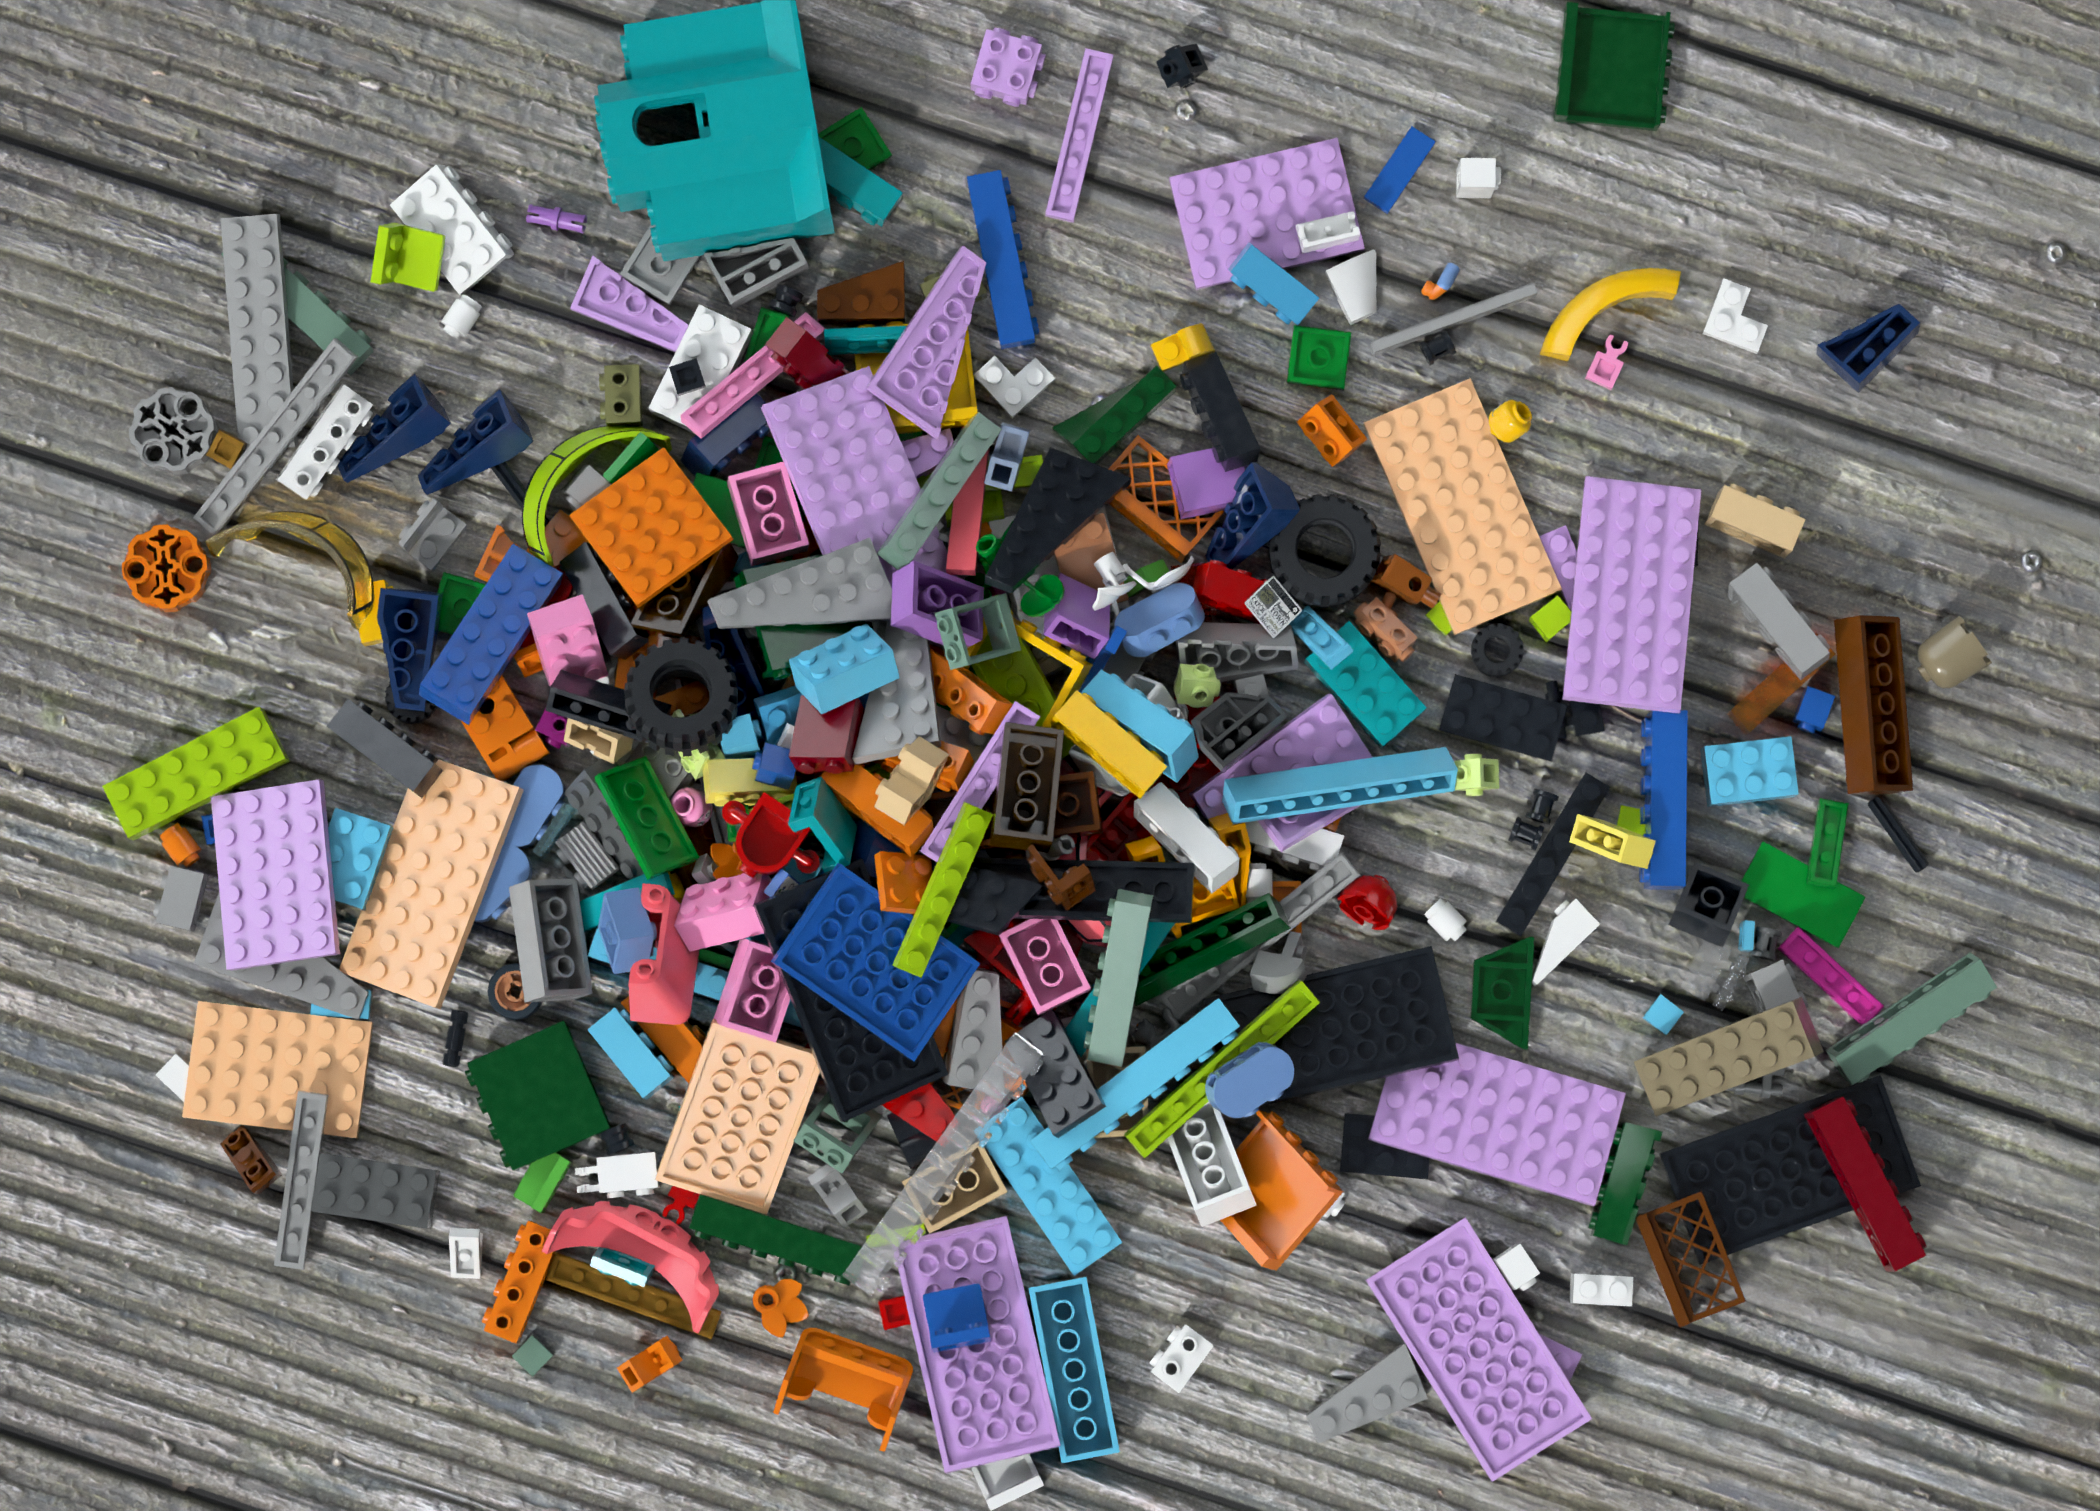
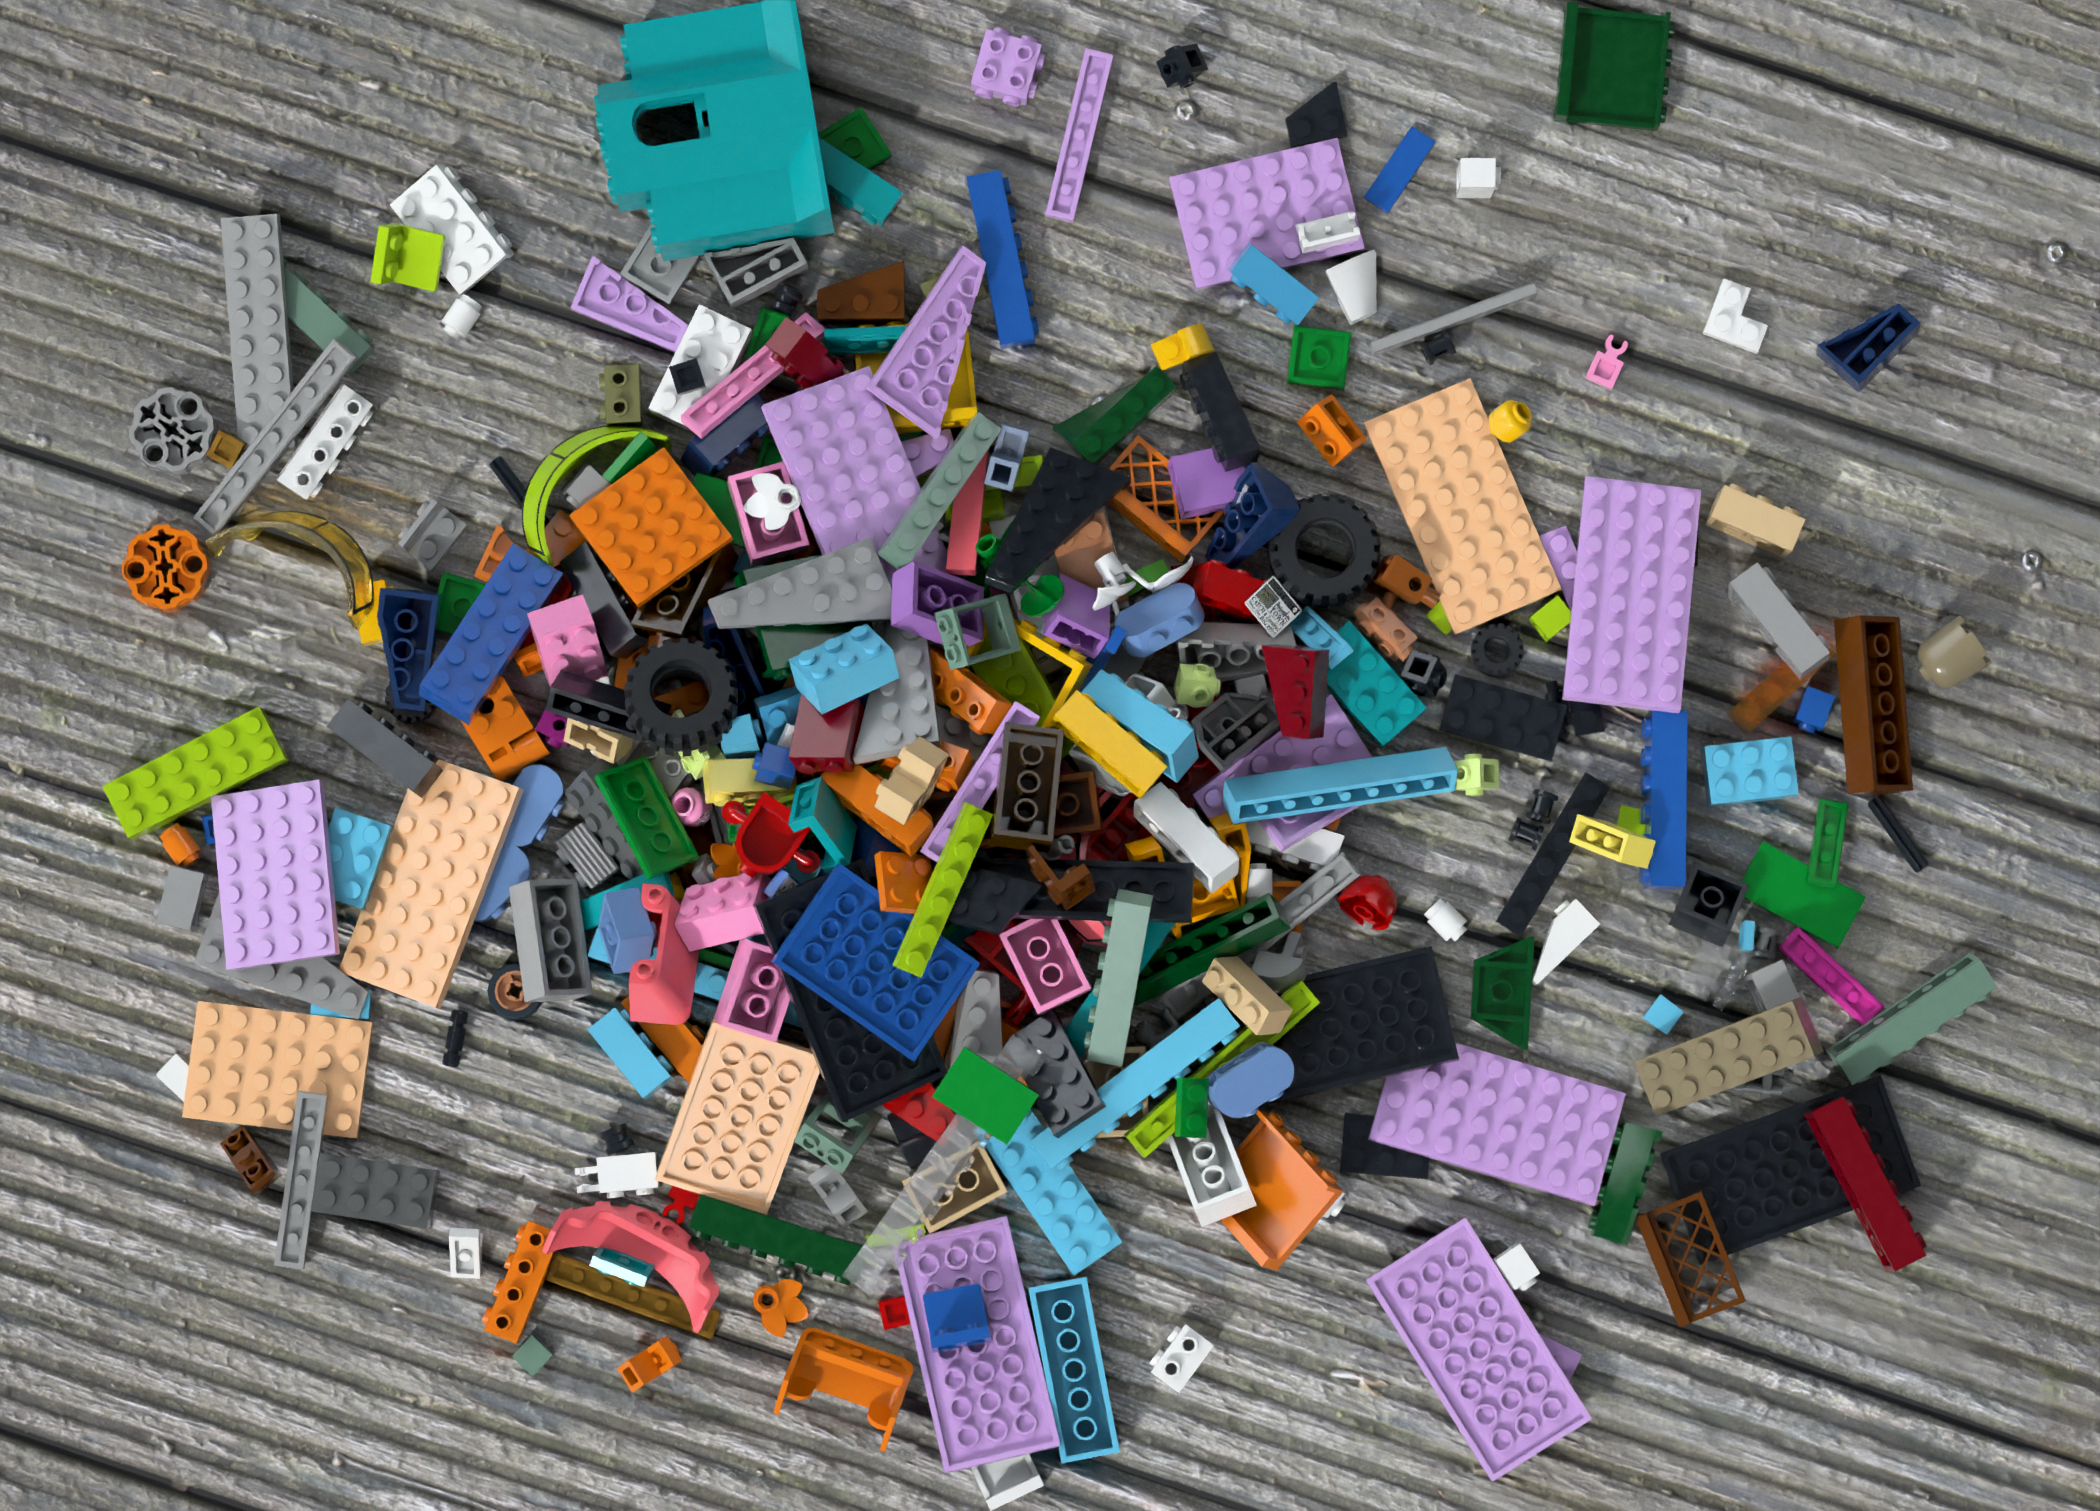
dark blue wedge [337,374,451,483] -> none
dark blue wedge [418,389,534,495] -> none
dark green panel [465,1021,612,1171] -> none
bright green panel [514,1153,572,1213] -> none
medium lavender pin [526,204,587,234] -> none
clear light blue tile [532,803,575,859] -> none
white plate [973,356,1055,419] -> none
light grey wedge [1306,1343,1428,1443] -> none
arm [1421,263,1460,300] -> none
yellow brick [1540,268,1681,361] -> none
white brick [1570,1274,1633,1306] -> none
none -> white plate [743,473,801,530]
none -> green tile [932,1046,1040,1145]
none -> green plate [1175,1078,1209,1138]
none -> tan brick [1202,956,1293,1035]
none -> dark red wedge [1262,644,1330,739]
none -> black wing [1285,82,1348,148]
none -> black brick [1401,650,1447,697]

